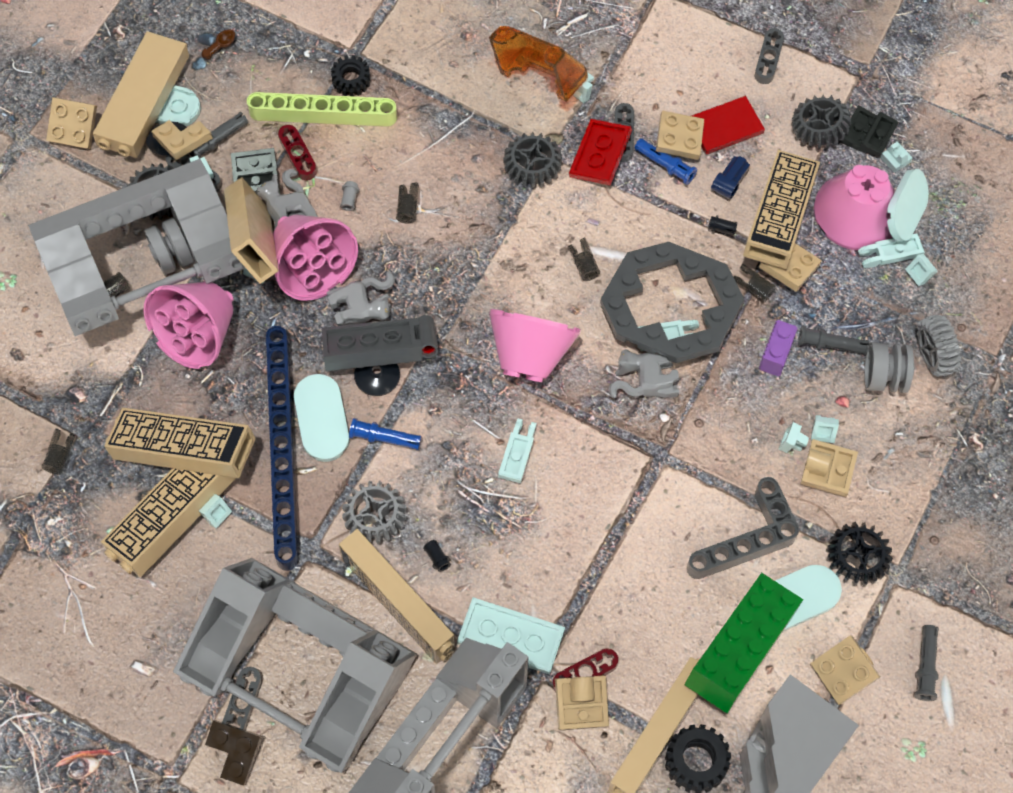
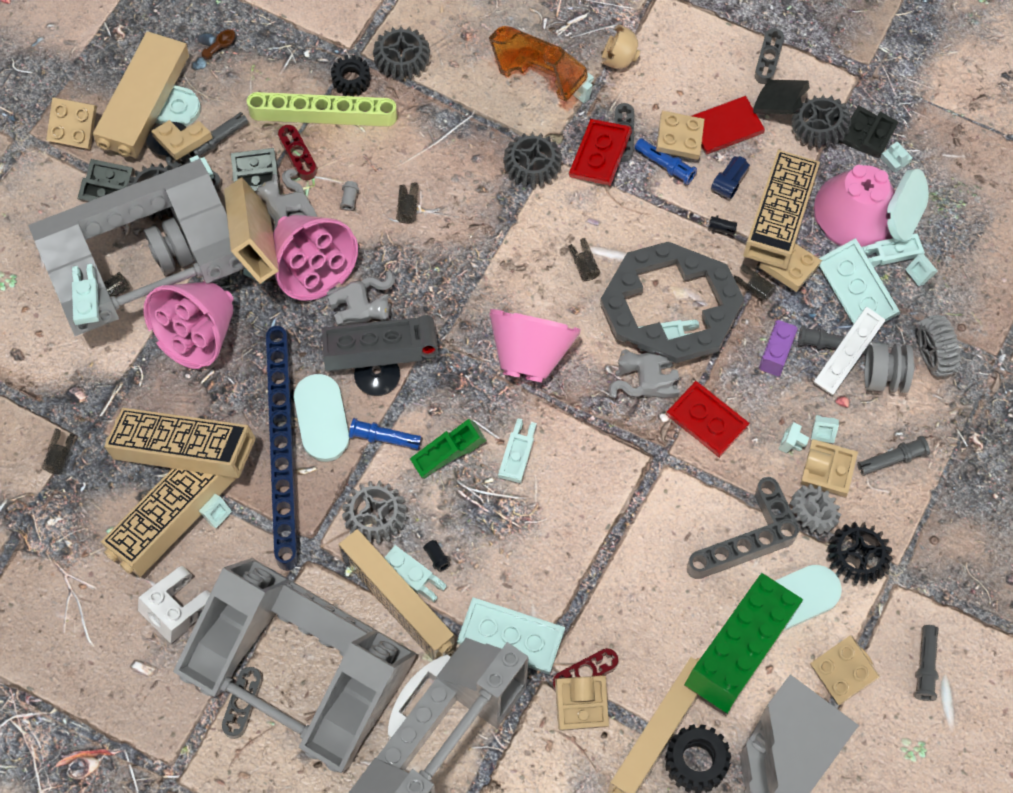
dark brown plate [205,720,262,786] -> none
none -> light aqua hinge [72,264,99,325]
none -> pearl dark grey slope [77,159,135,202]
none -> white brick [138,566,211,644]
none -> dark grey gear [373,26,430,81]
none -> light aqua hinge [384,545,447,602]
none -> white slope [388,654,451,740]
none -> green slope [410,419,487,479]
none -> tan cylinder [601,24,640,69]
none -> red tile [666,381,750,458]
none -> pearl dark grey slope [753,80,810,114]
none -> light grey gear [790,484,841,534]
none -> white plate [813,307,885,395]
none -> light aqua tile [819,238,900,324]
none -> dark grey pin [857,435,930,476]

